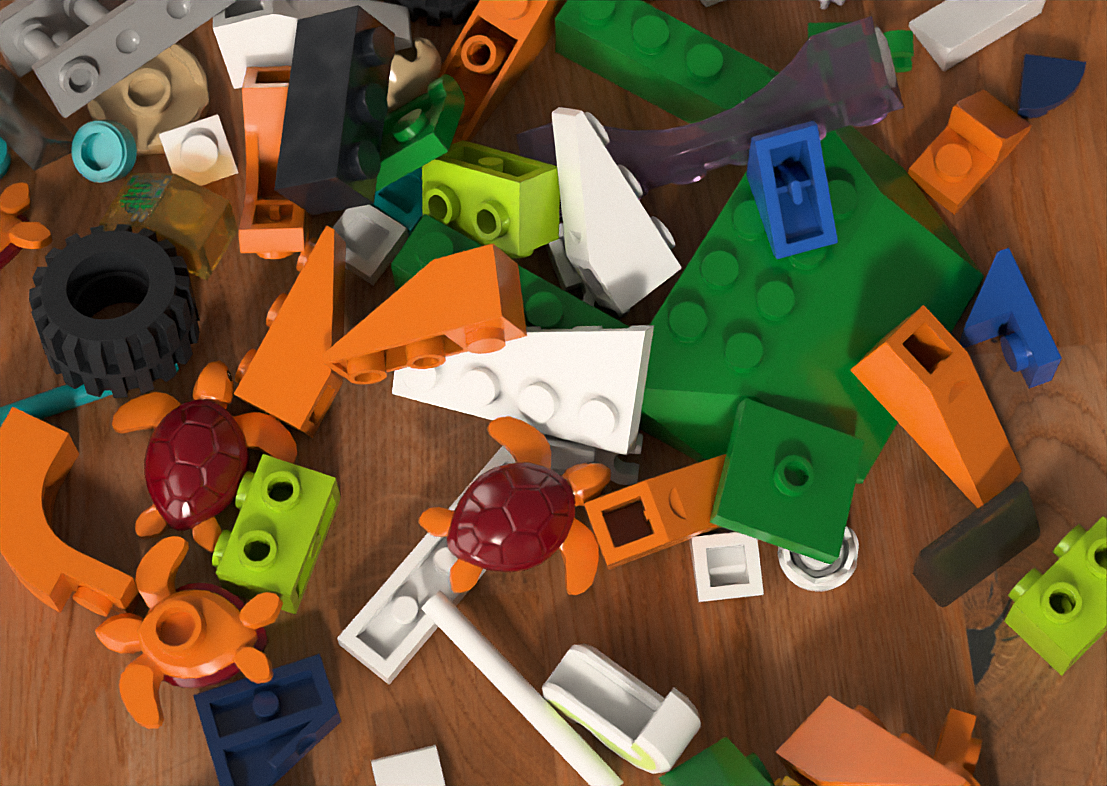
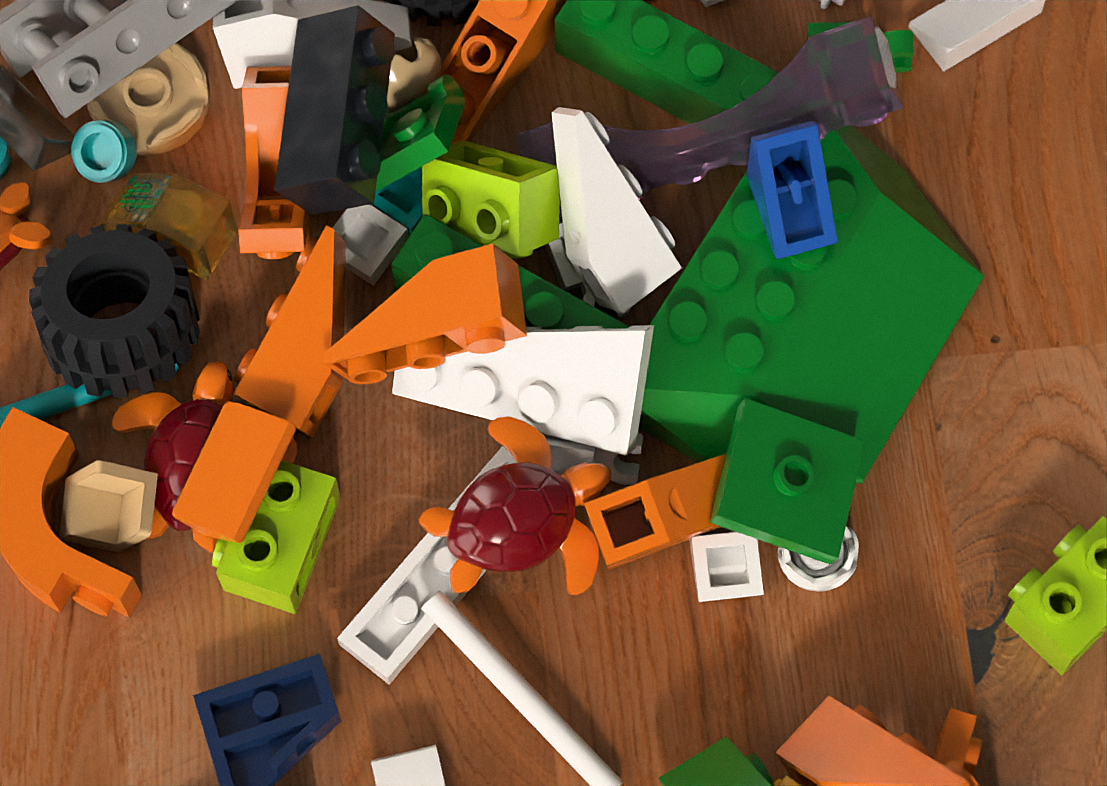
orange animal [95,536,283,729] -> none
white plate [159,114,238,193] -> none
white animal [542,644,701,774] -> none
orange slope [850,305,1022,512] -> none
orange slope [908,89,1032,215] -> none
clear smoke slope [912,480,1040,607] -> none
blue slope [959,248,1062,389] -> none
dark blue tile [1017,54,1086,118] -> none
none -> tan panel [59,460,158,553]
none -> orange slope [173,401,296,544]

